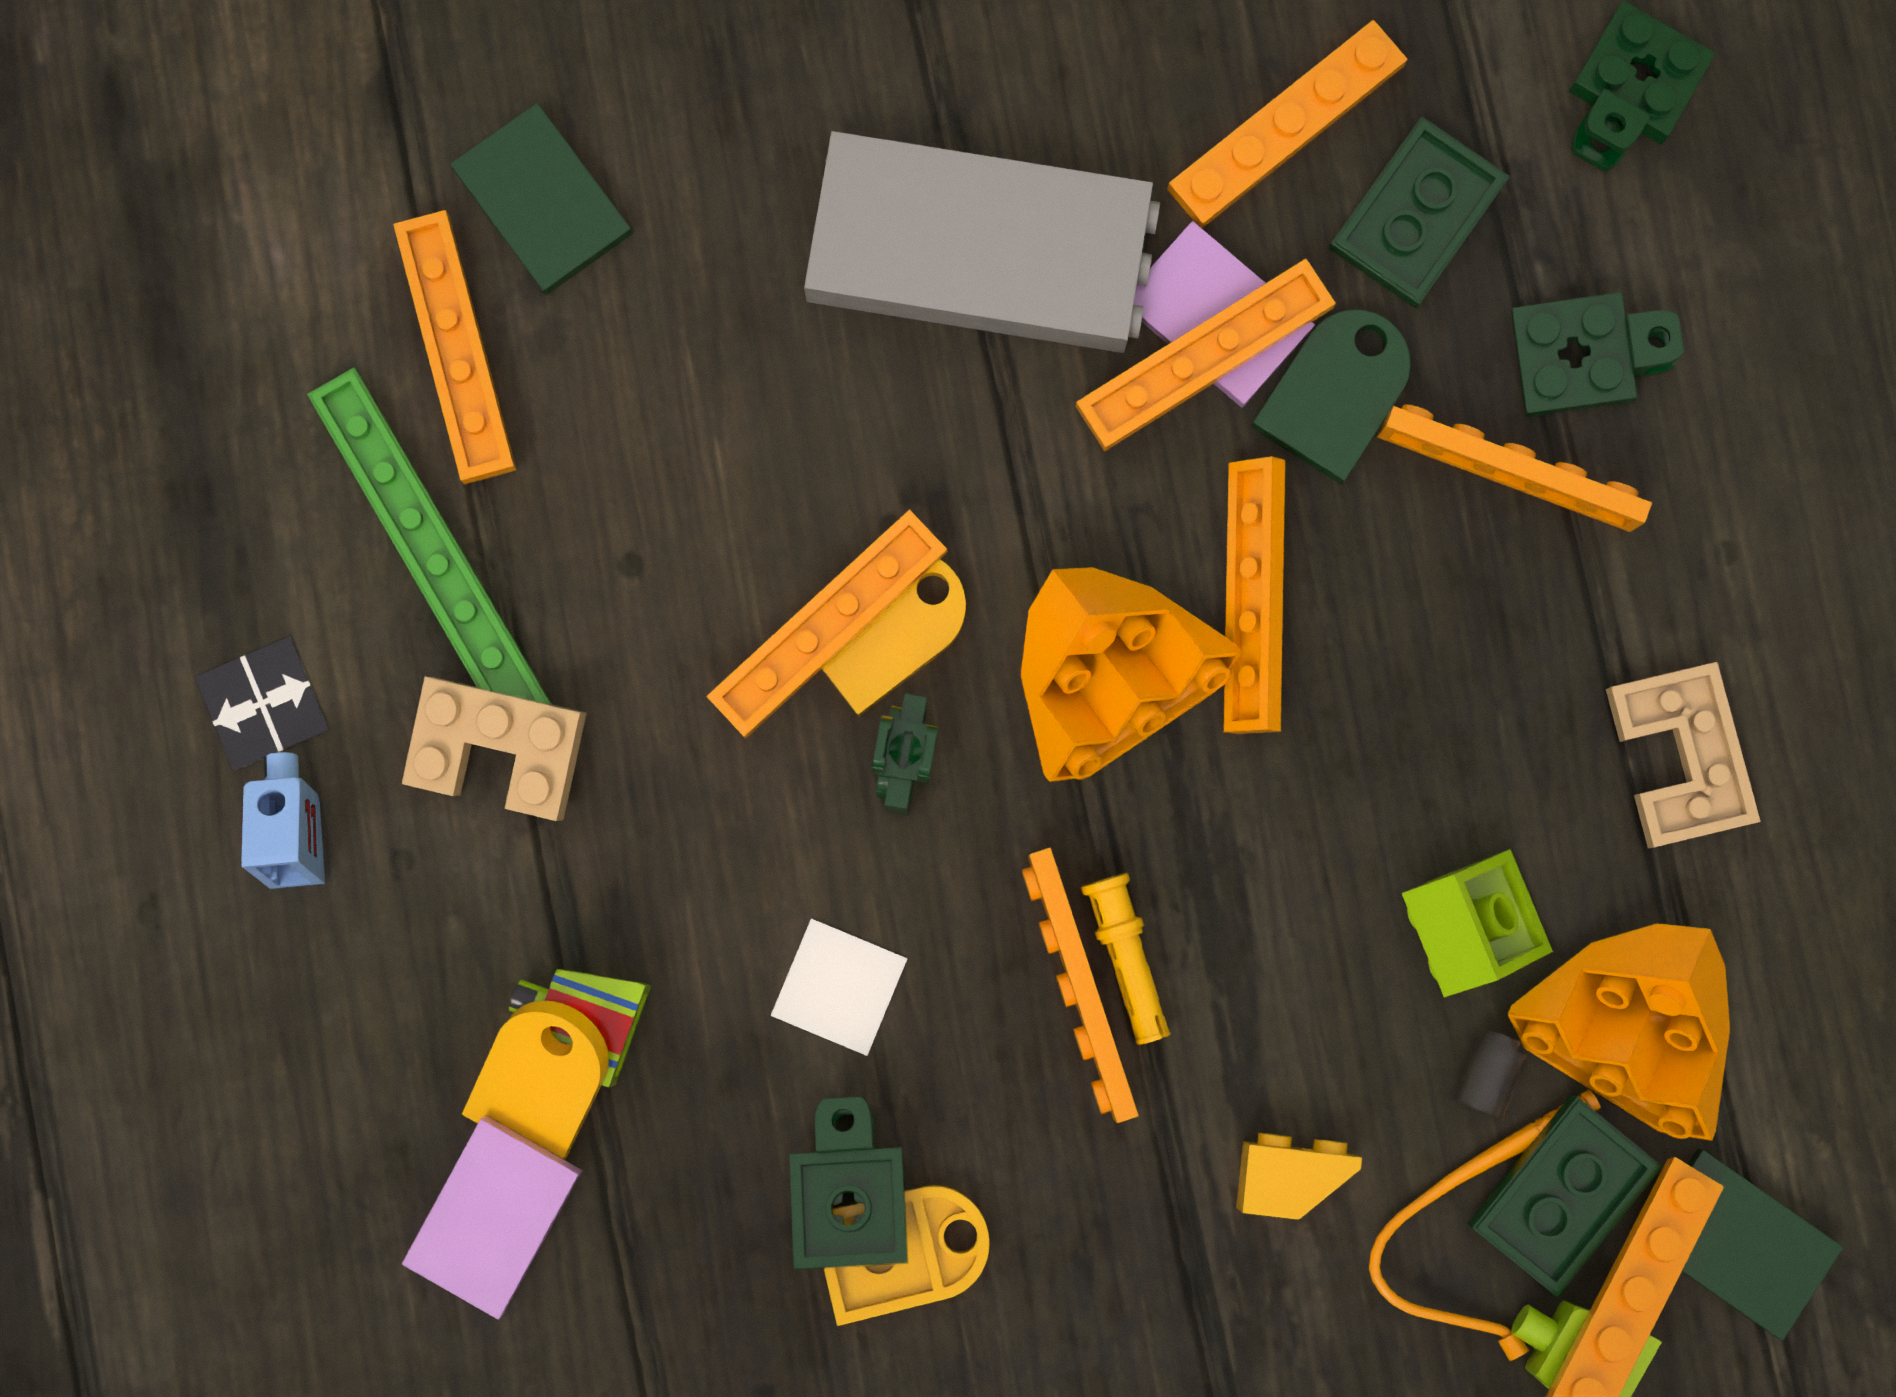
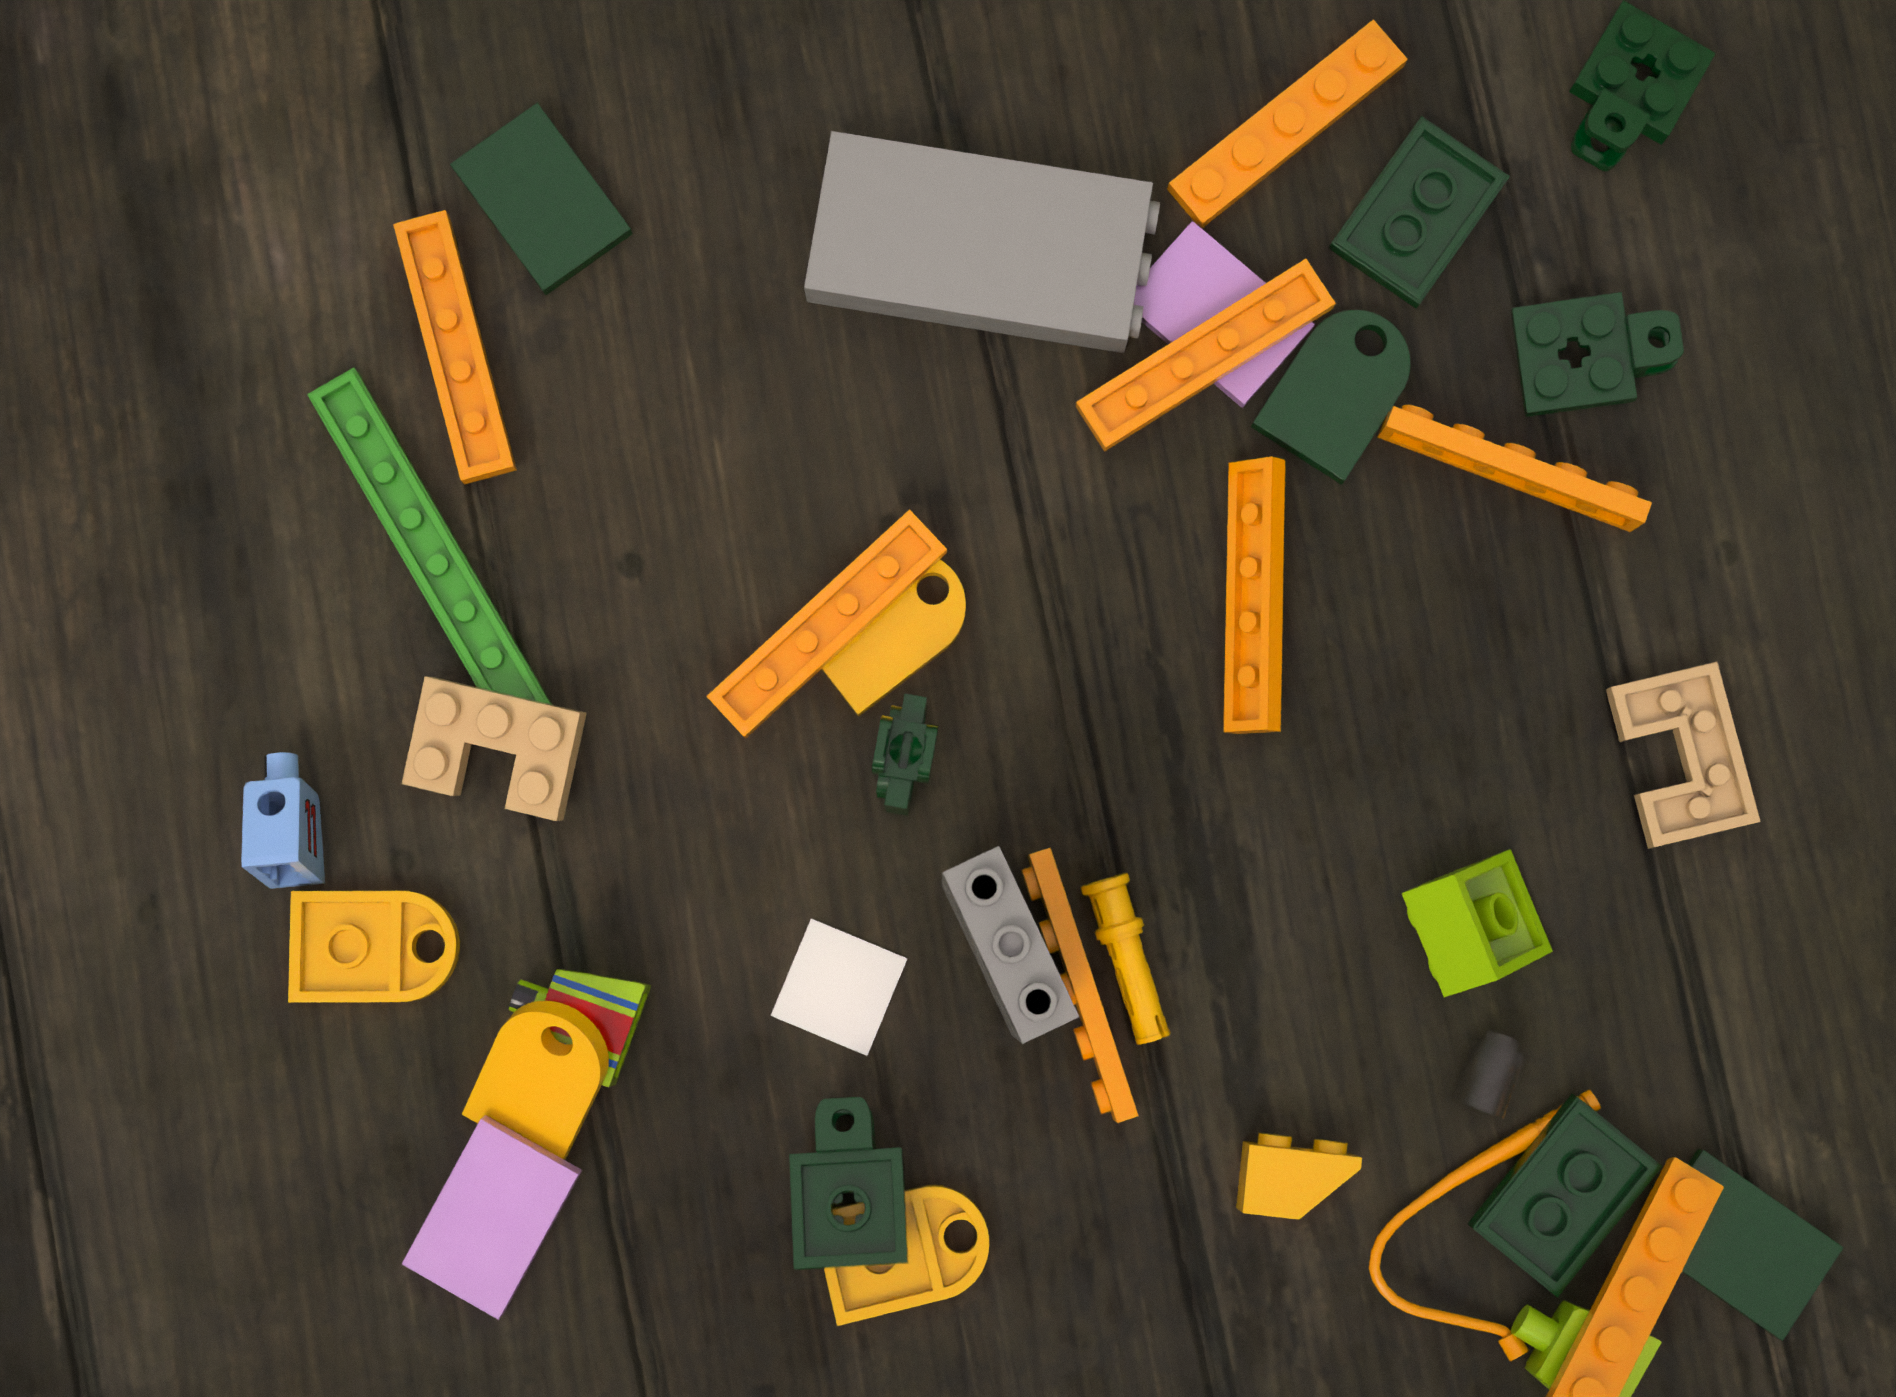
black sticker [194,636,329,771] -> none
light orange brick [1021,567,1242,782] -> none
light orange brick [1507,923,1730,1141] -> none
none -> yellow tile [288,891,460,1002]
none -> light grey brick [942,846,1079,1044]

